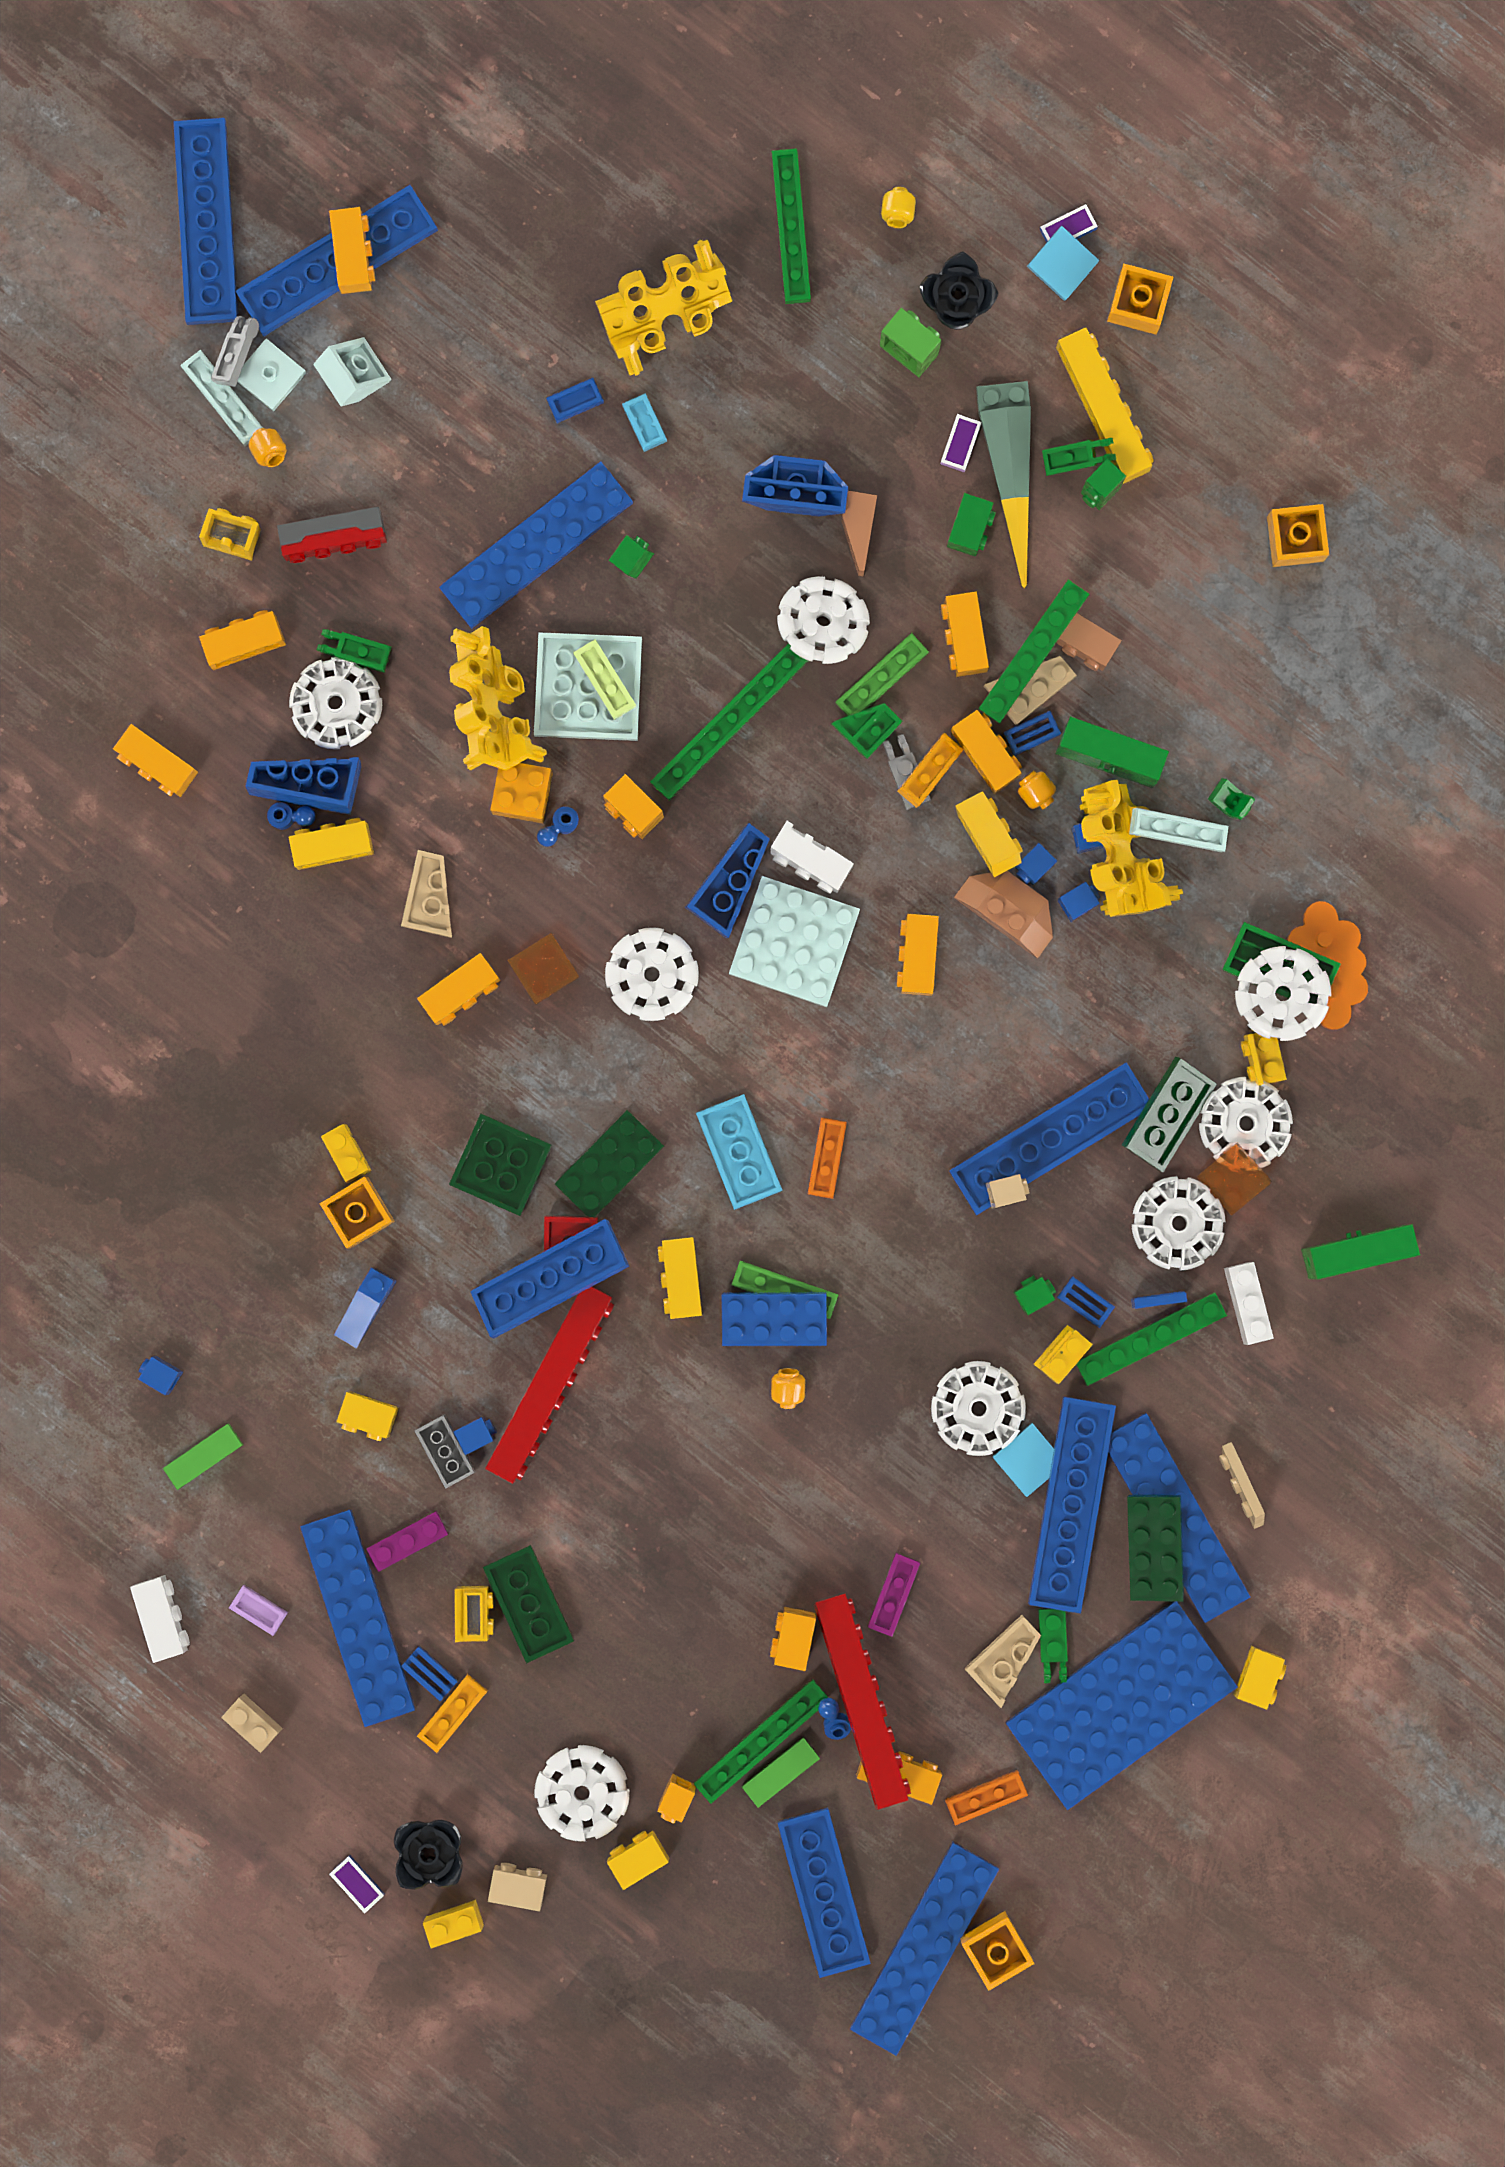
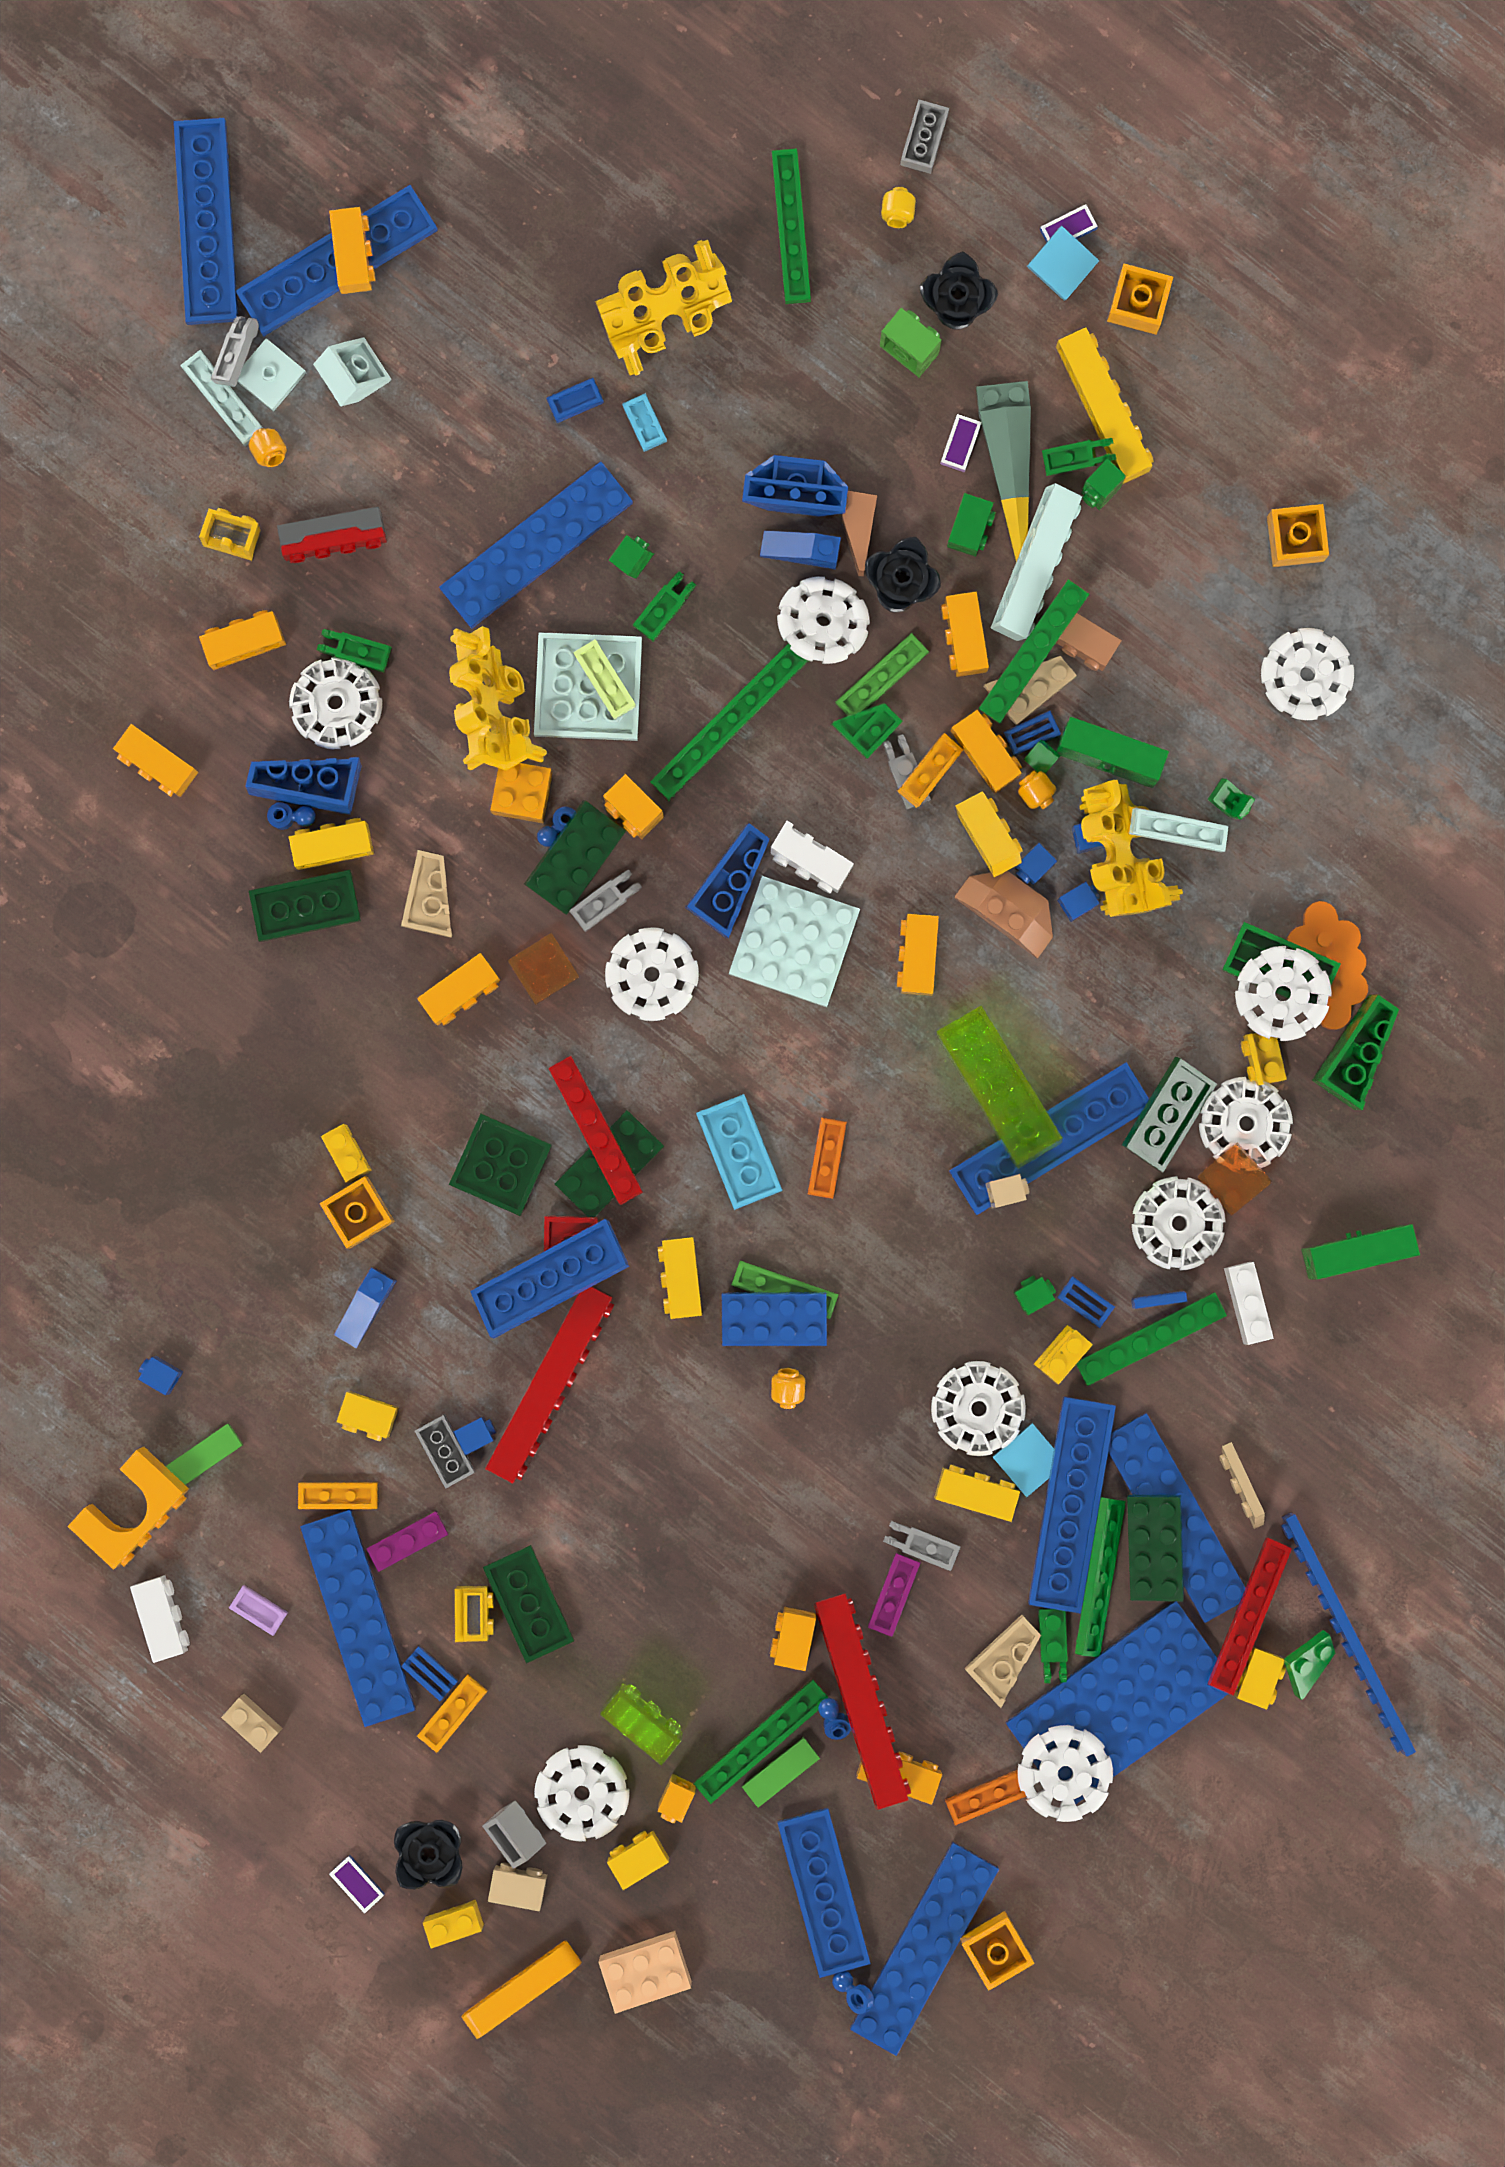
none -> light orange arch [68,1446,189,1570]
none -> dark green plate [249,870,361,942]
none -> light orange tile [298,1482,378,1509]
none -> light orange beam [461,1940,582,2039]
none -> light grey brick [482,1801,546,1869]
none -> dark green plate [524,800,626,915]
none -> red plate [548,1056,643,1205]
none -> light grey hinge [570,870,642,932]
none -> light nougat brick [599,1931,692,2013]
none -> clear neon green brick [600,1683,683,1766]
none -> green hinge [633,571,696,642]
none -> slope [760,531,841,570]
none -> blue plate [832,1971,874,2014]
none -> black brick [865,537,941,612]
none -> light grey hinge [883,1521,961,1571]
none -> light grey piece [900,100,949,174]
none -> yellow brick [934,1465,1020,1522]
none -> clear neon green brick [936,1005,1063,1169]
none -> light aqua brick [991,483,1082,641]
none -> white plate [1018,1725,1113,1822]
none -> green tile [1024,739,1061,773]
none -> green plate [1075,1497,1126,1657]
none -> red plate [1207,1538,1292,1695]
none -> white plate [1261,628,1354,720]
none -> blue plate [1281,1513,1416,1757]
none -> green wing [1283,1630,1336,1700]
none -> green wedge [1312,994,1399,1111]

